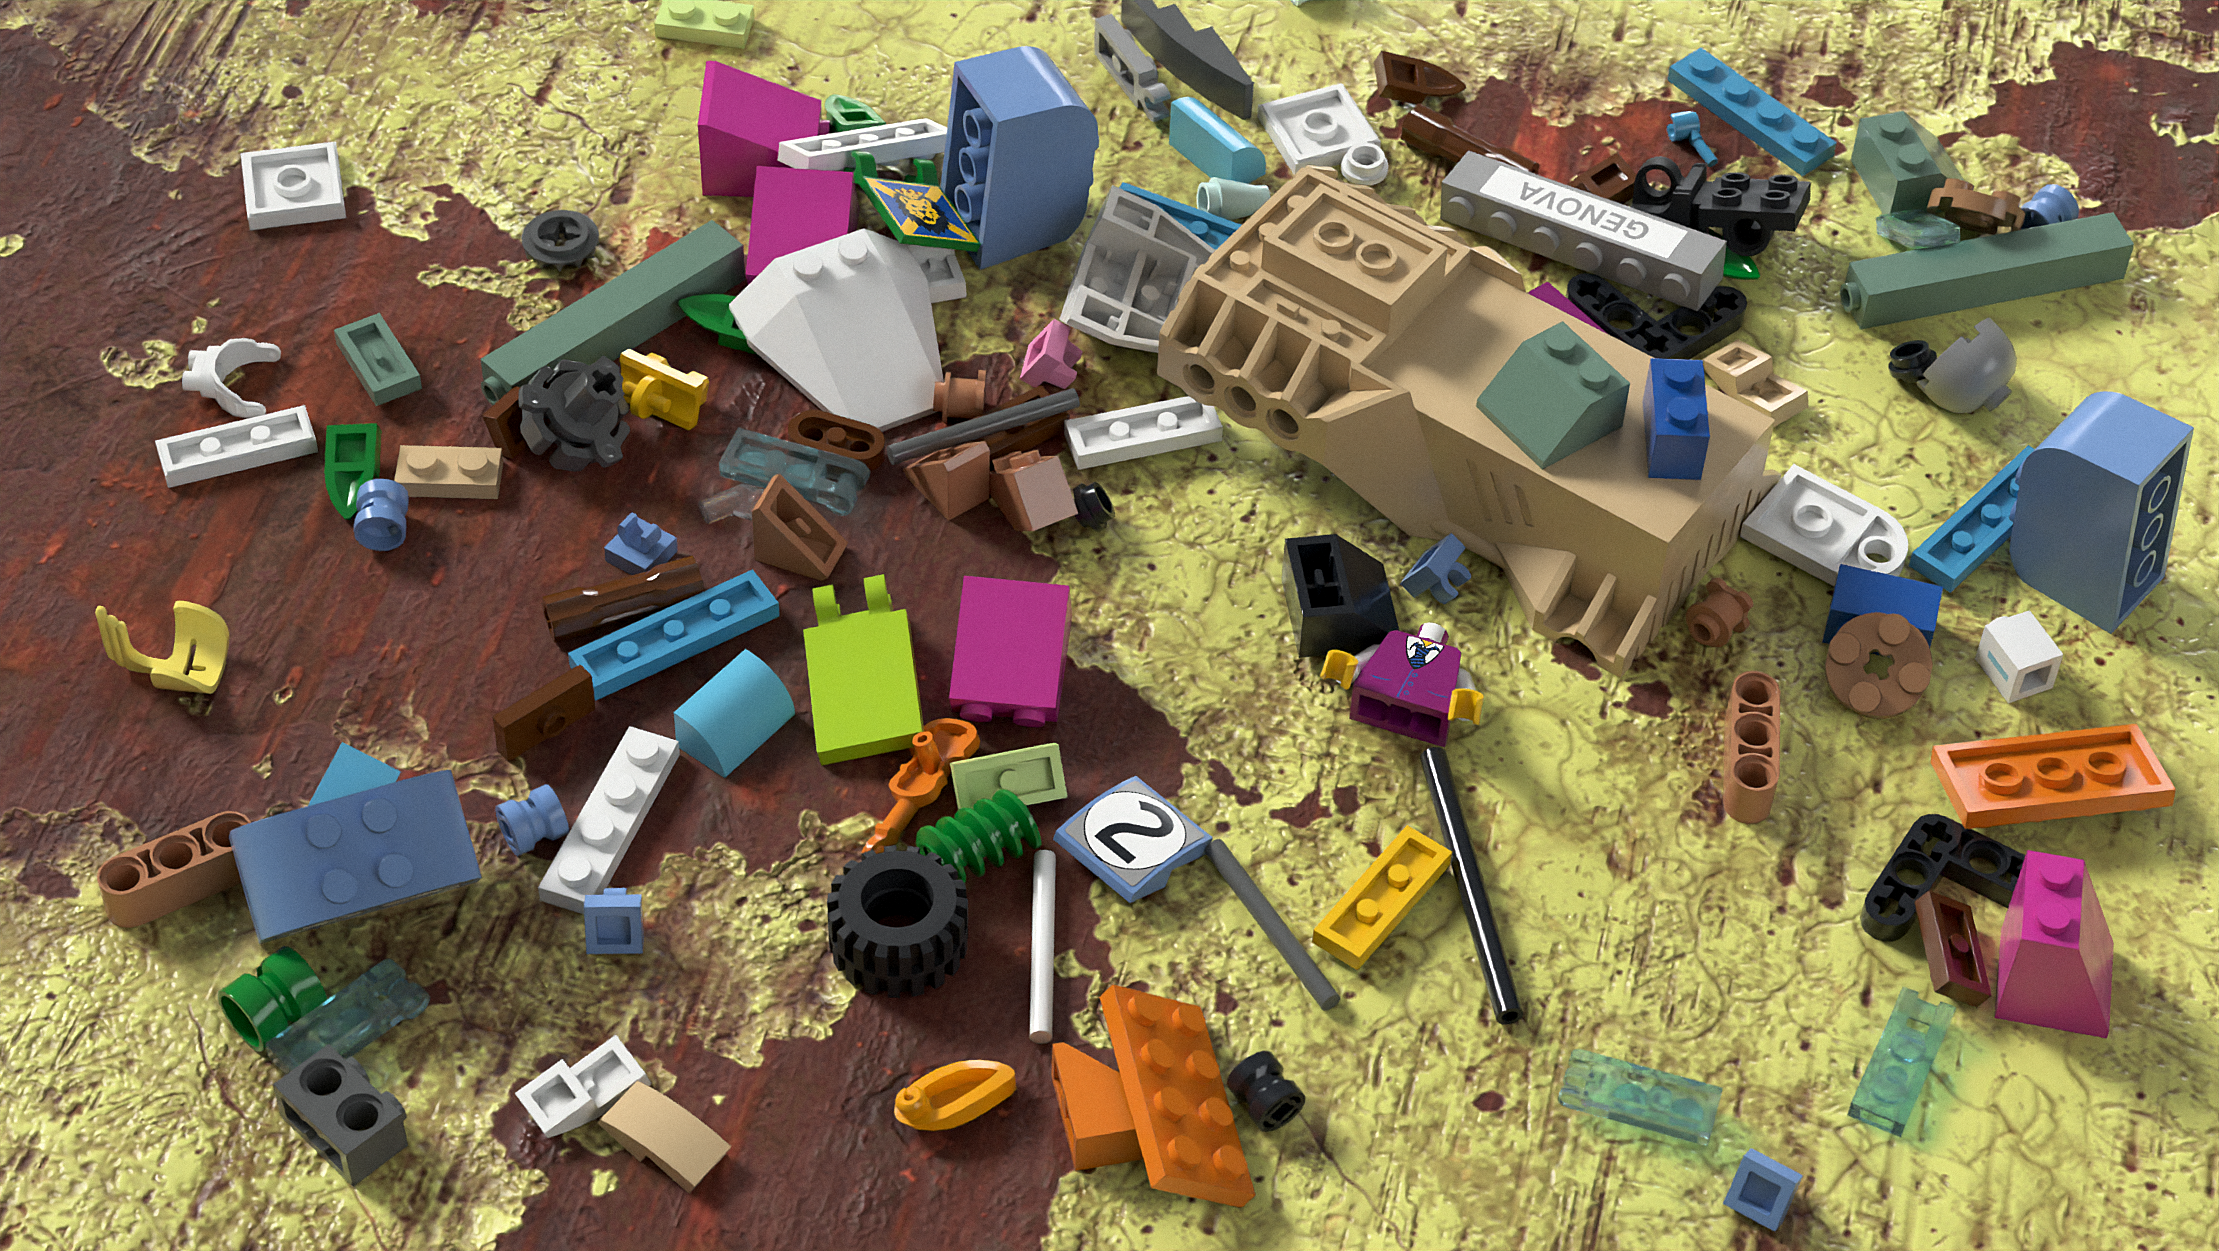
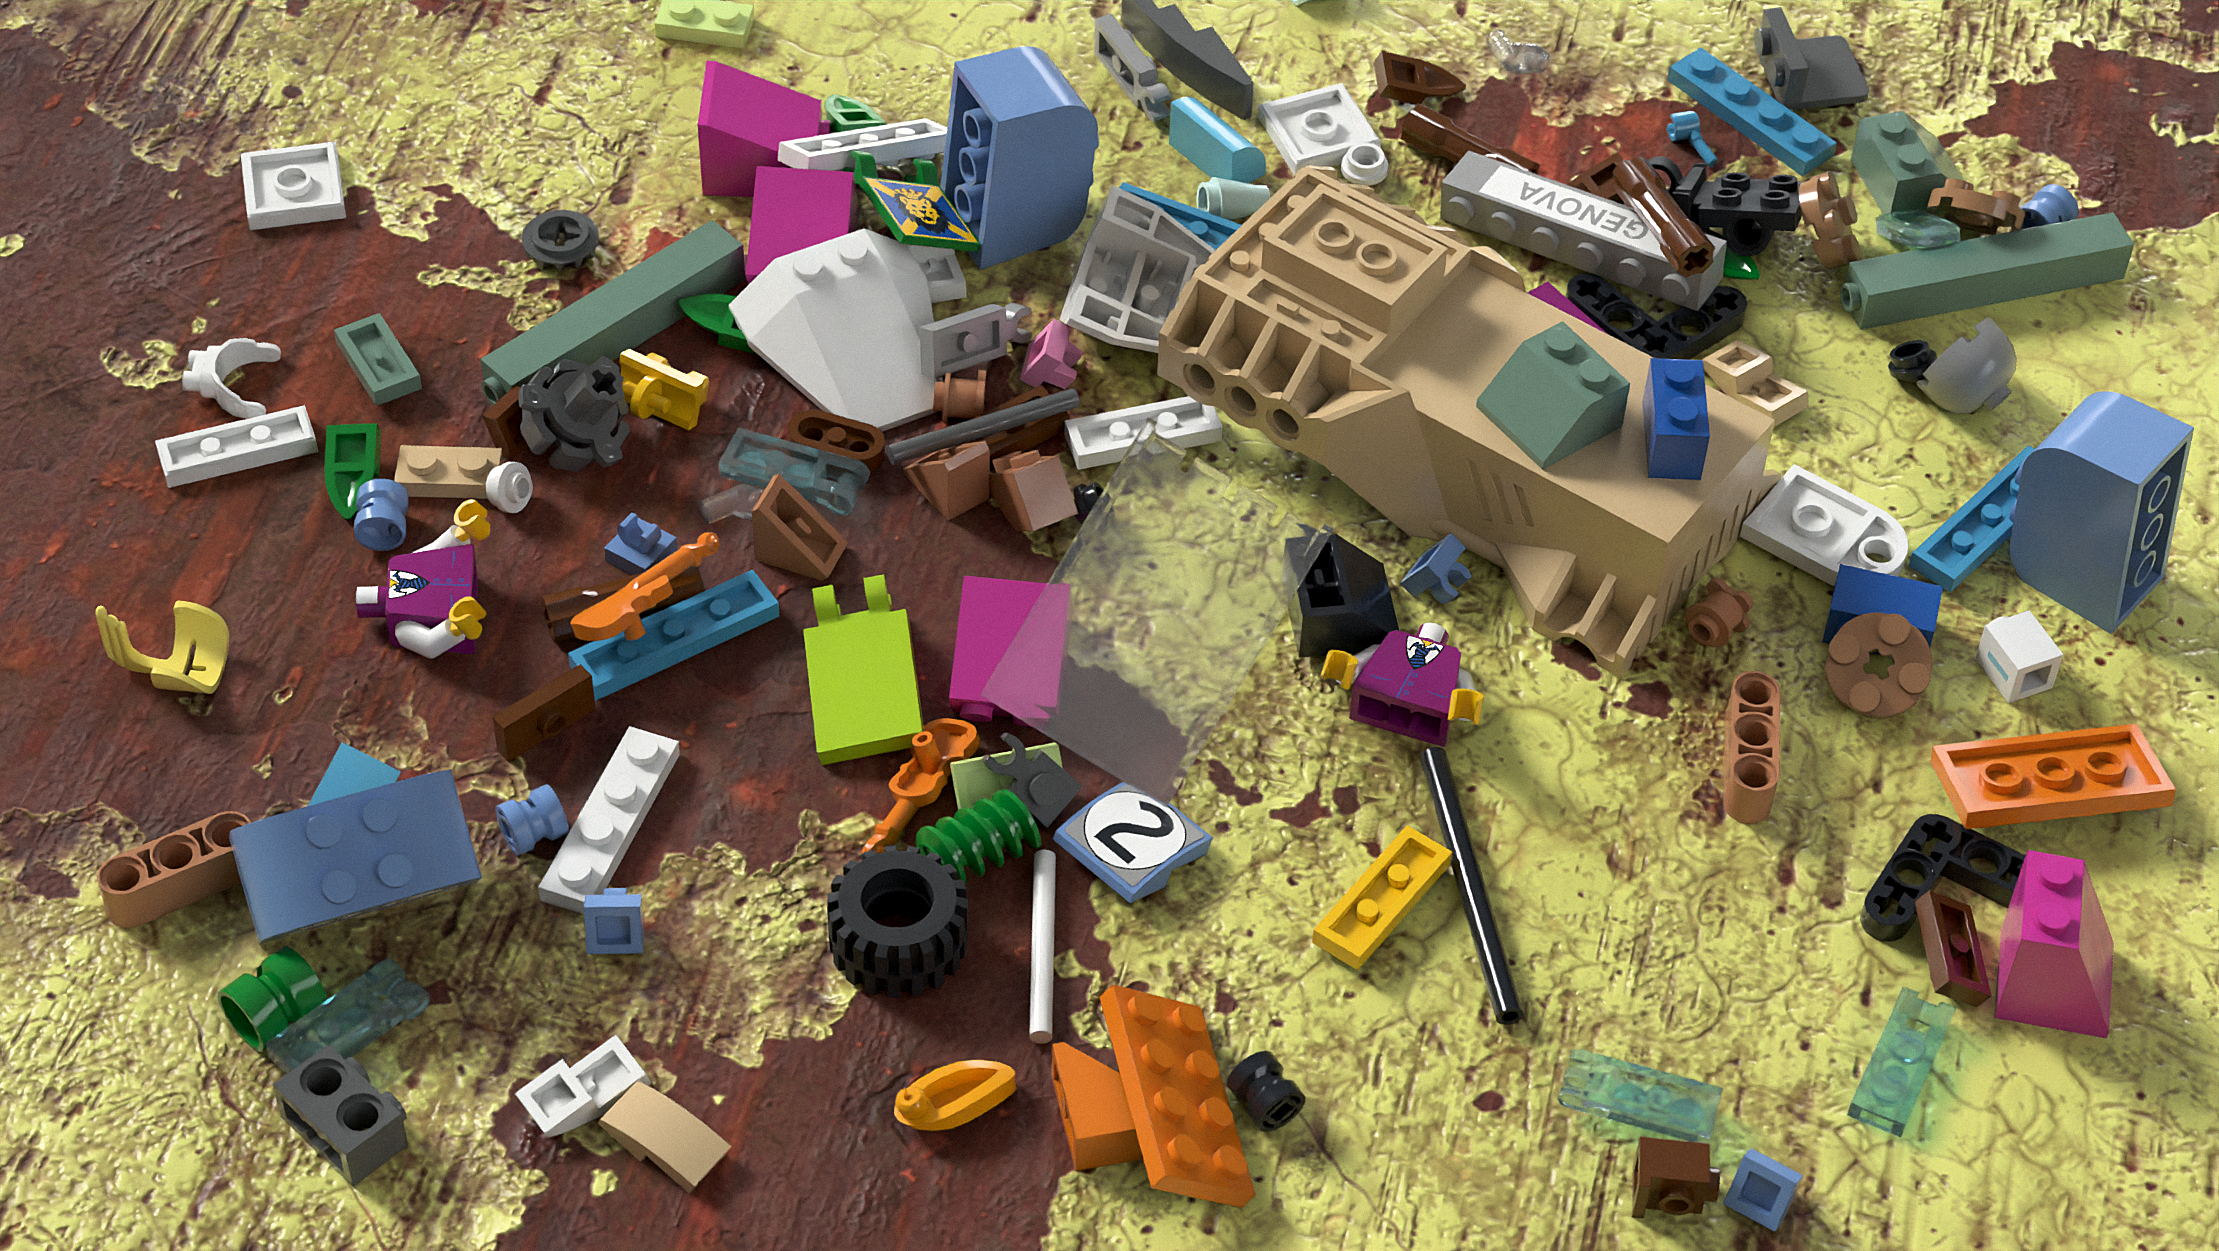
medium azure brick [674,649,795,778] -> none
dark grey bar [1205,839,1340,1011] -> none
none -> torso [356,499,491,659]
none -> white plate [486,462,533,513]
none -> orange piece [570,532,720,641]
none -> light grey plate [920,303,1032,379]
none -> clear windscreen [980,417,1334,808]
none -> dark grey plate [982,732,1083,828]
none -> clear arm [1485,29,1551,74]
none -> reddish brown axle [1611,156,1715,278]
none -> reddish brown brick [1632,1136,1720,1218]
none -> dark grey bracket [1754,7,1869,110]
none -> medium nougat plate [1799,171,1862,270]

